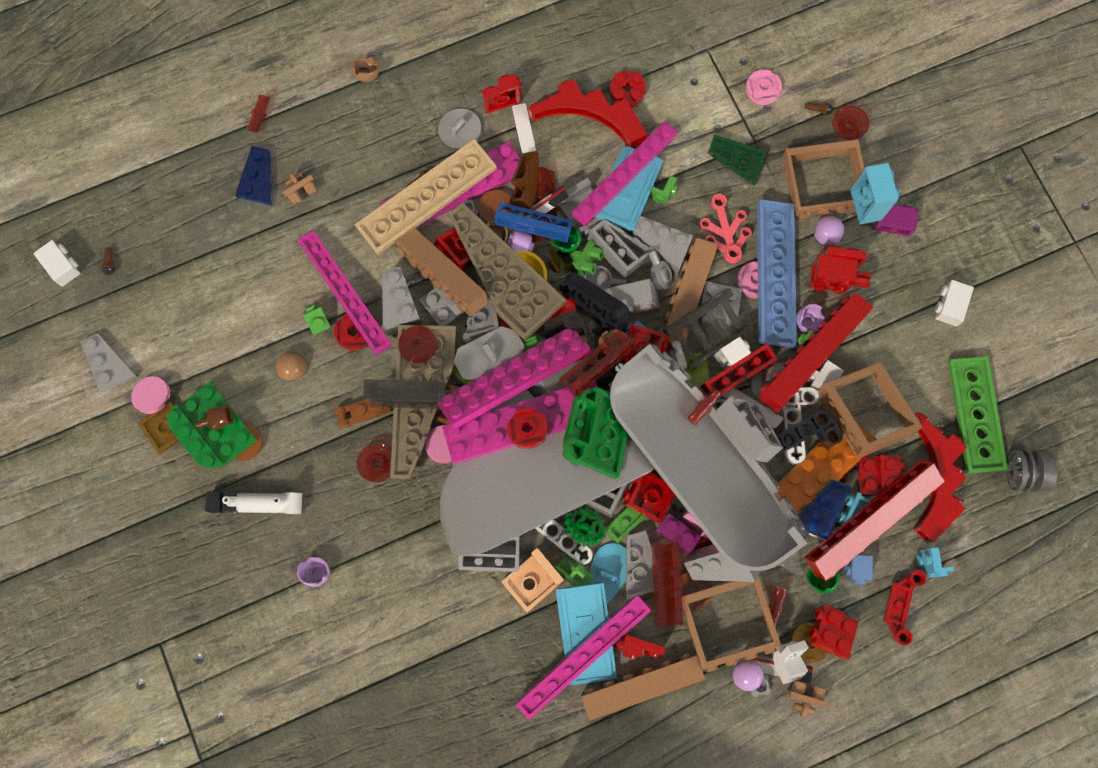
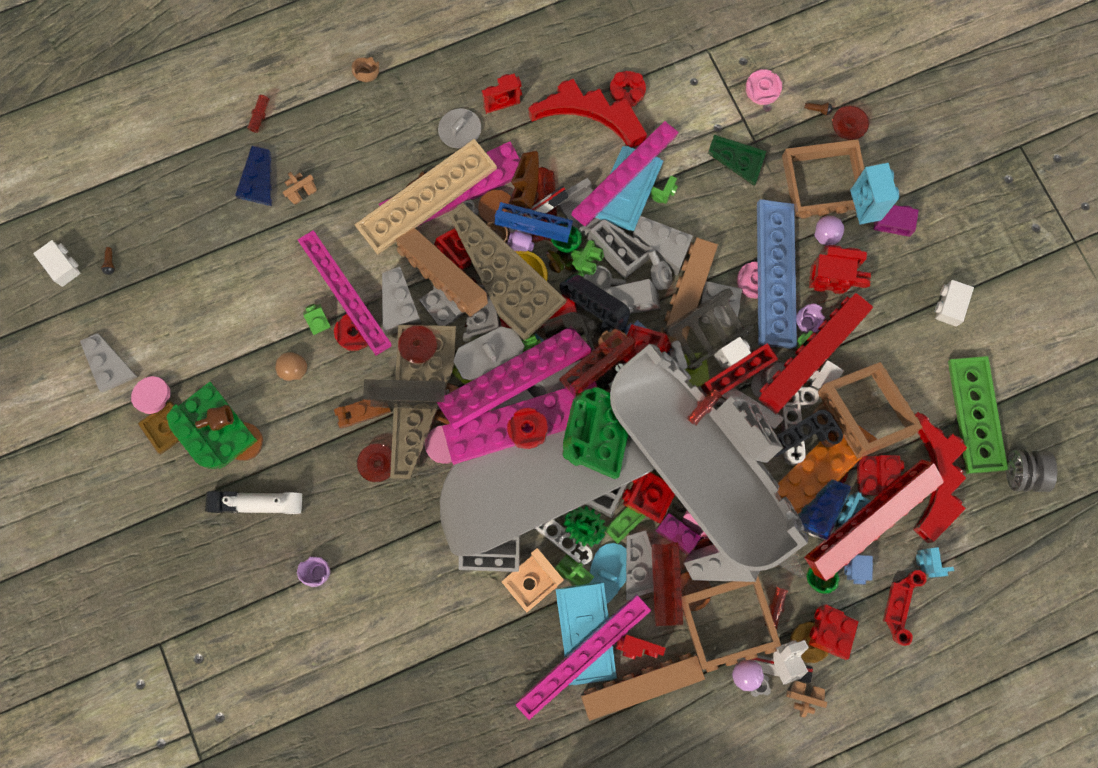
white sticker [512,103,536,154] -> none
coral plant [699,194,752,263] -> none

